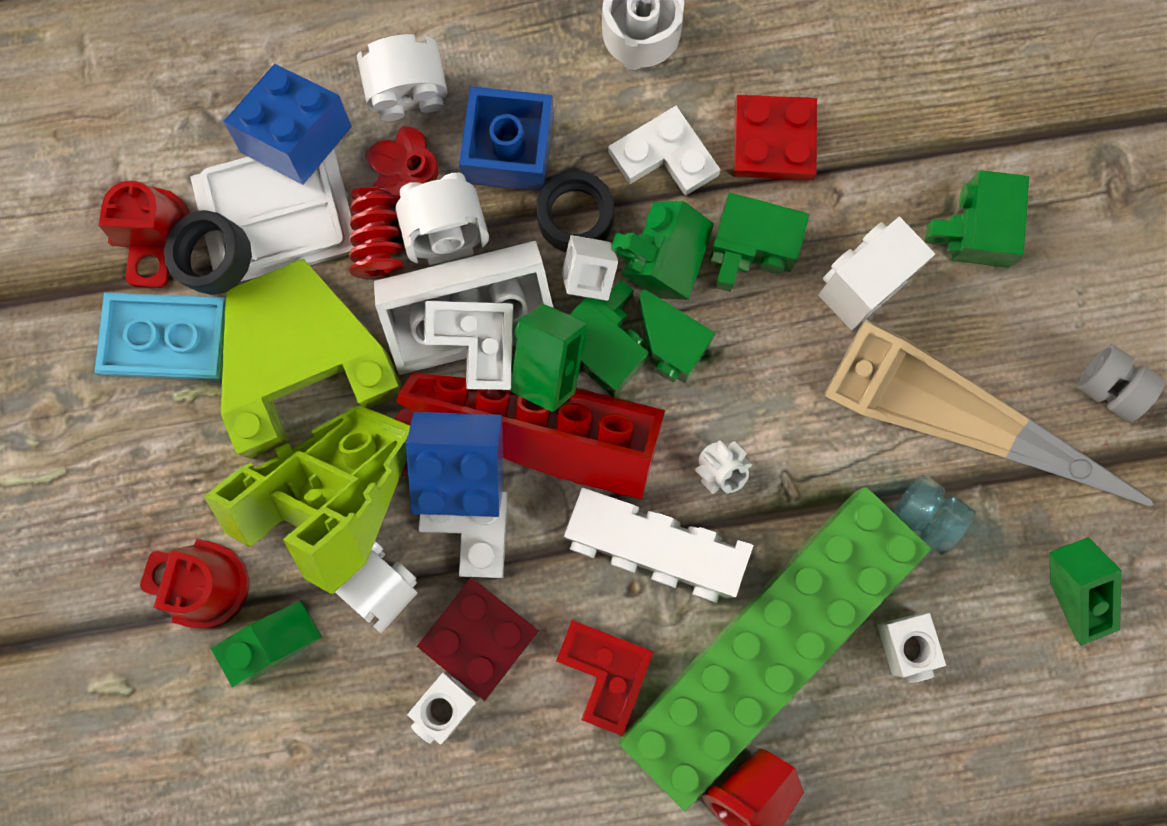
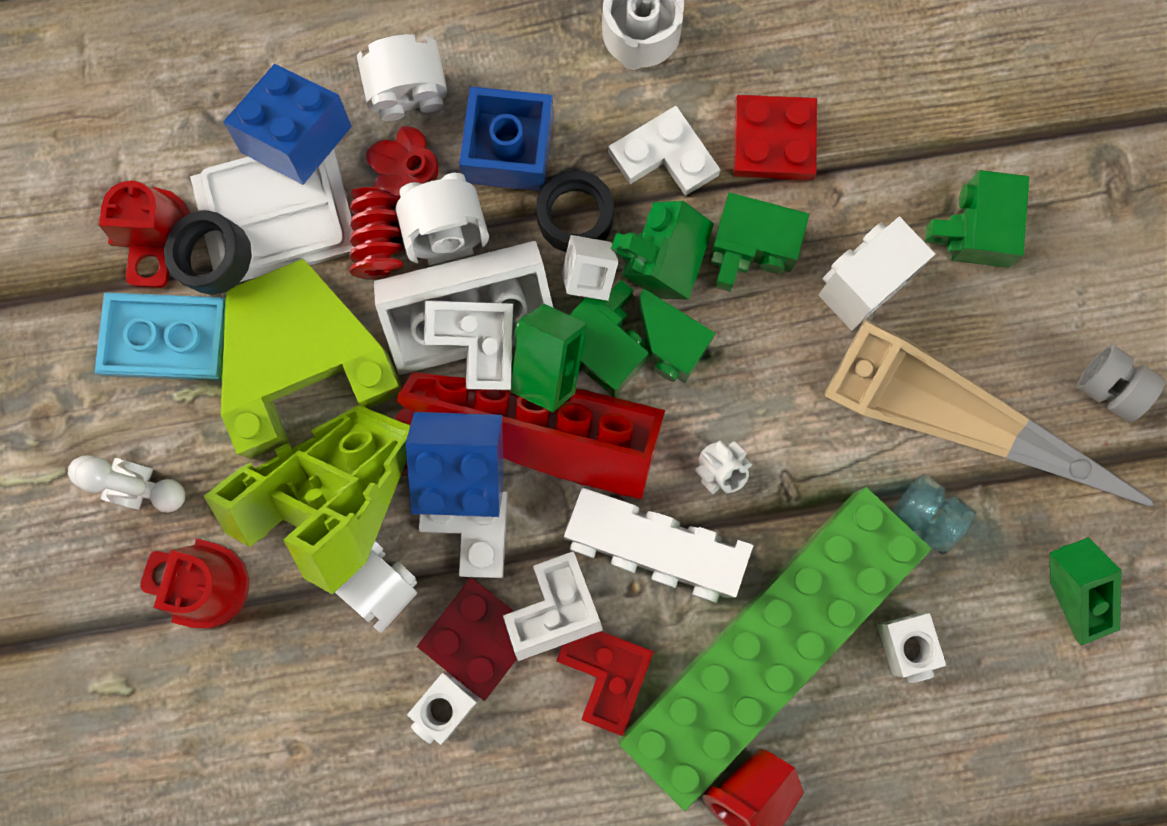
green slope [210,601,323,687] -> none
none -> white piece [68,455,185,513]
none -> white plate [503,551,603,661]

